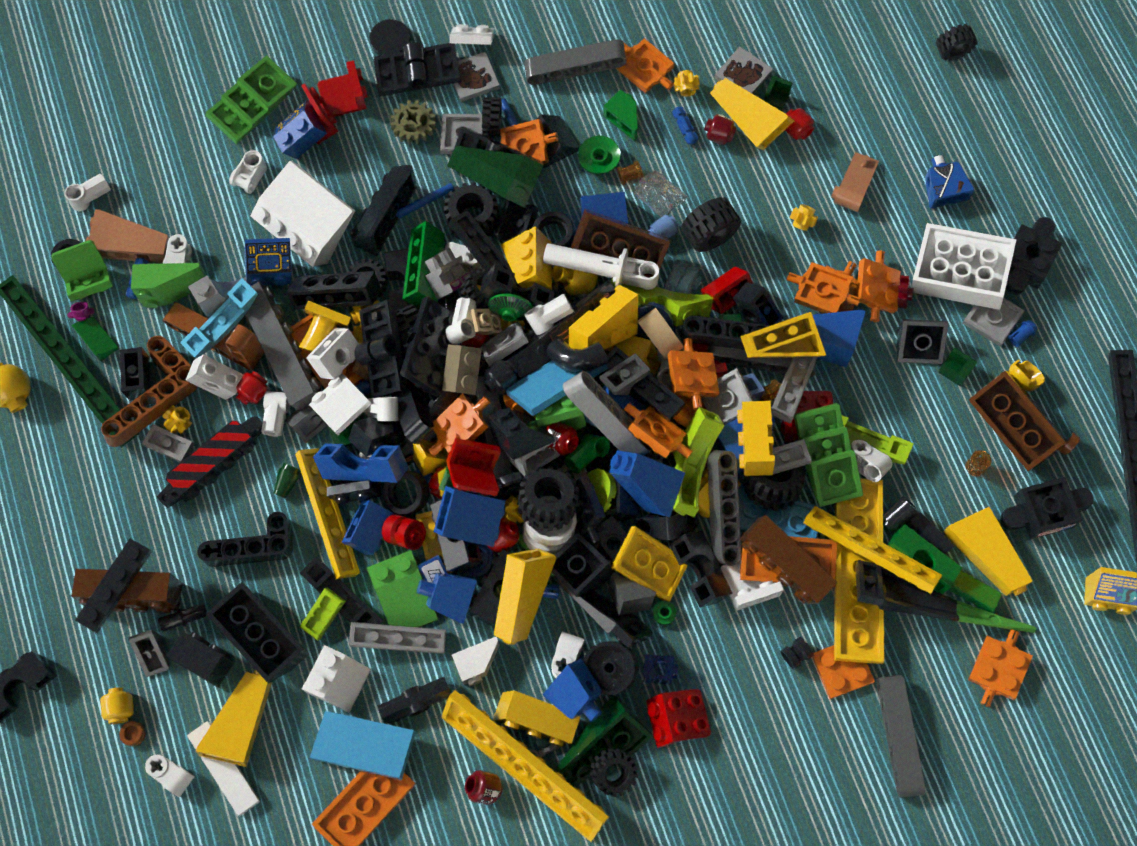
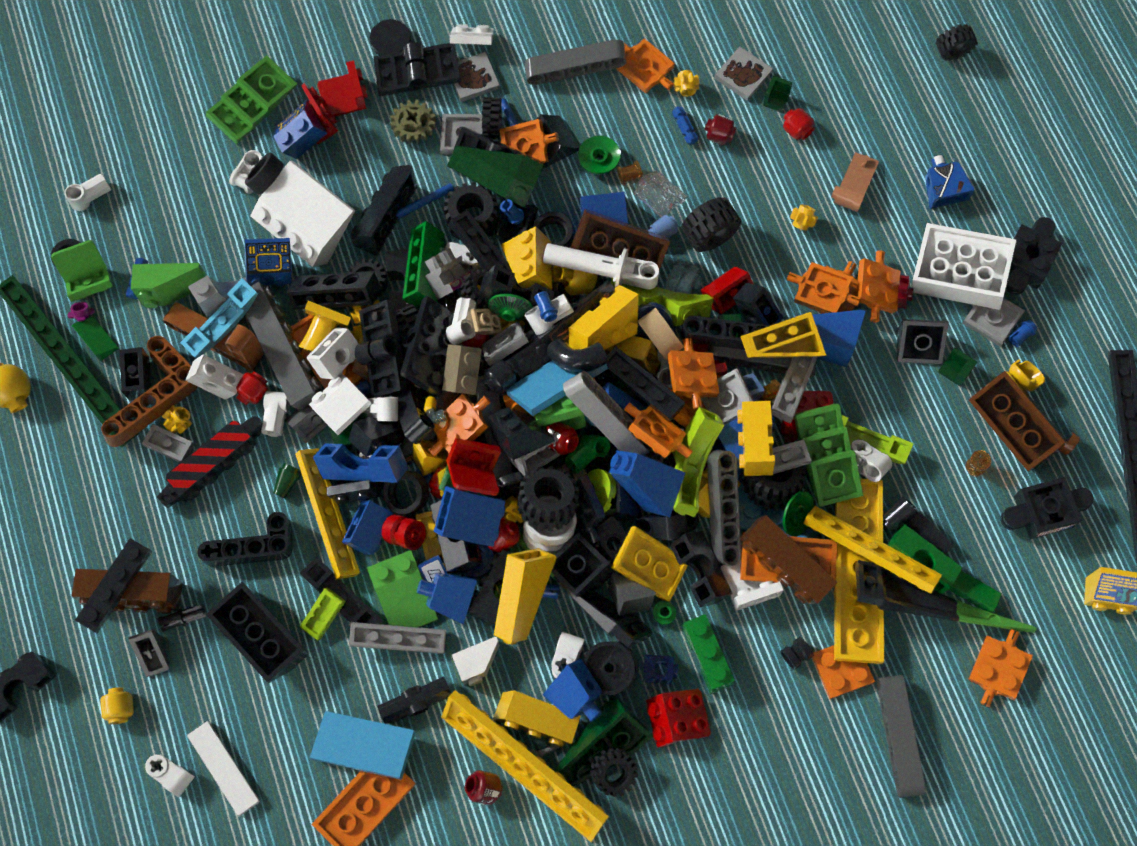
nougat slope [86,209,169,263] -> none
dark orange tile [119,721,146,746] -> none
white piece [163,234,192,264] -> none
black brick [167,631,234,688] -> none
yellow slope [196,671,272,767] -> none
white slope [302,645,371,713] -> none
dark grey slope [599,353,650,396] -> none
green slope [603,89,638,141] -> none
yellow slope [710,78,794,150] -> none
yellow slope [943,507,1032,596] -> none
none -> black tyre [245,153,284,195]
none -> clear light blue arm [424,396,447,424]
none -> blue pin [500,199,524,225]
none -> blue pin [534,291,558,322]
none -> green arch [682,614,734,694]
none -> green dish [783,491,814,537]

